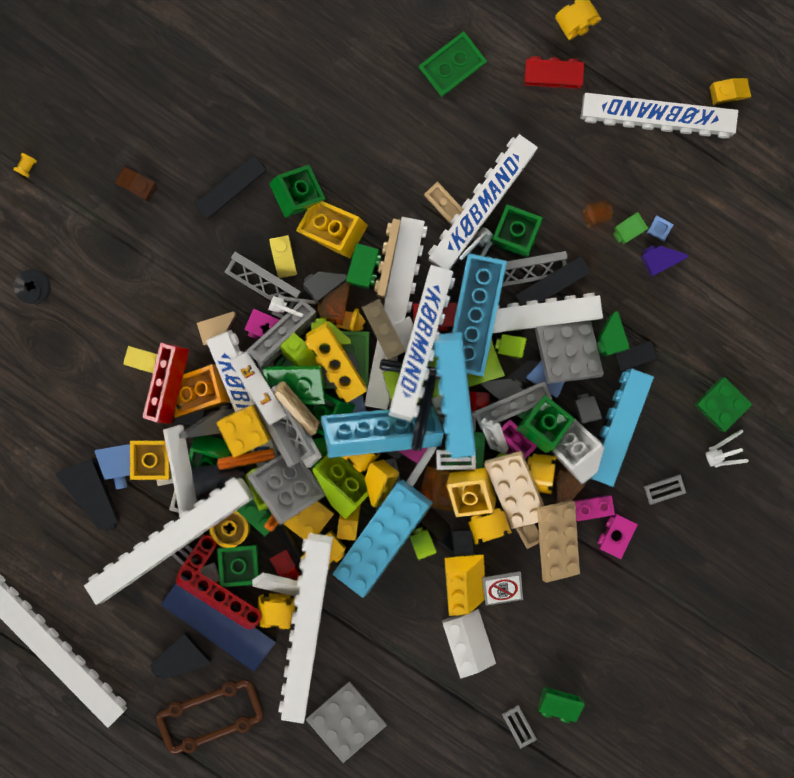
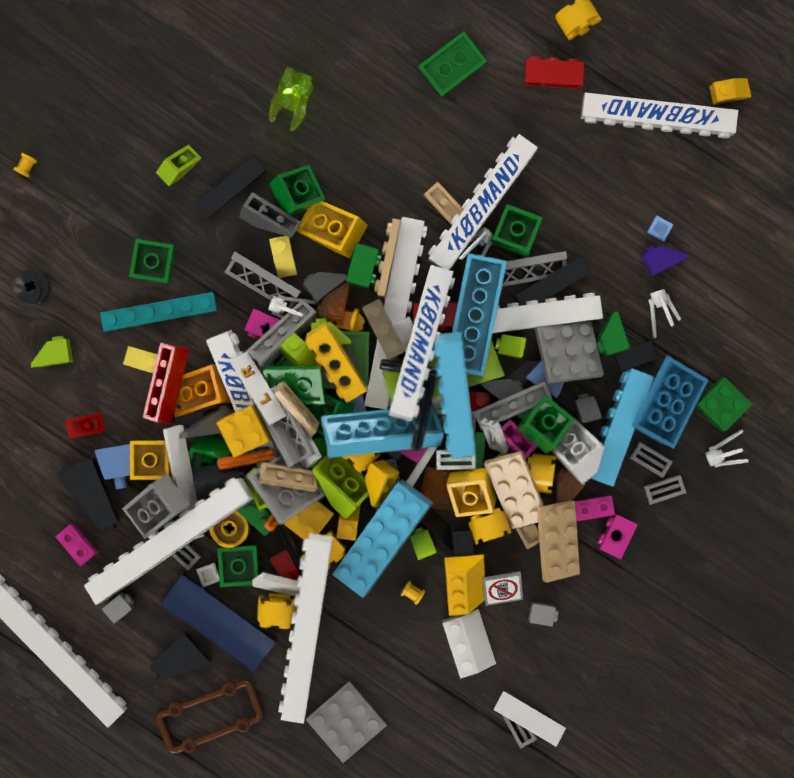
reddish brown slope [115,167,158,202] -> none
red beam [176,535,261,630] -> none
tan slope [197,312,236,346] -> none
green slope [537,686,585,724] -> none
clear orange slope [582,201,614,228] -> none
bright green slope [613,212,648,245] -> none
none -> lime slope [31,336,73,368]
none -> dark pink brick [56,523,99,566]
none -> red slope [65,413,105,439]
none -> teal plate [100,292,217,332]
none -> light grey brick [102,592,135,624]
none -> light grey brick [122,474,190,539]
none -> green brick [129,239,177,285]
none -> lime slope [156,144,202,186]
none -> dark grey slope [239,192,302,238]
none -> tan tile [259,463,317,492]
none -> clear neon green piece [269,67,313,131]
none -> yellow bush [400,581,425,605]
none -> white sticker [494,691,566,747]
none -> light grey brick [528,601,558,627]
none -> light grey tile [630,442,673,478]
none -> dark azure slope [632,356,708,449]
none -> white plant [648,289,681,338]

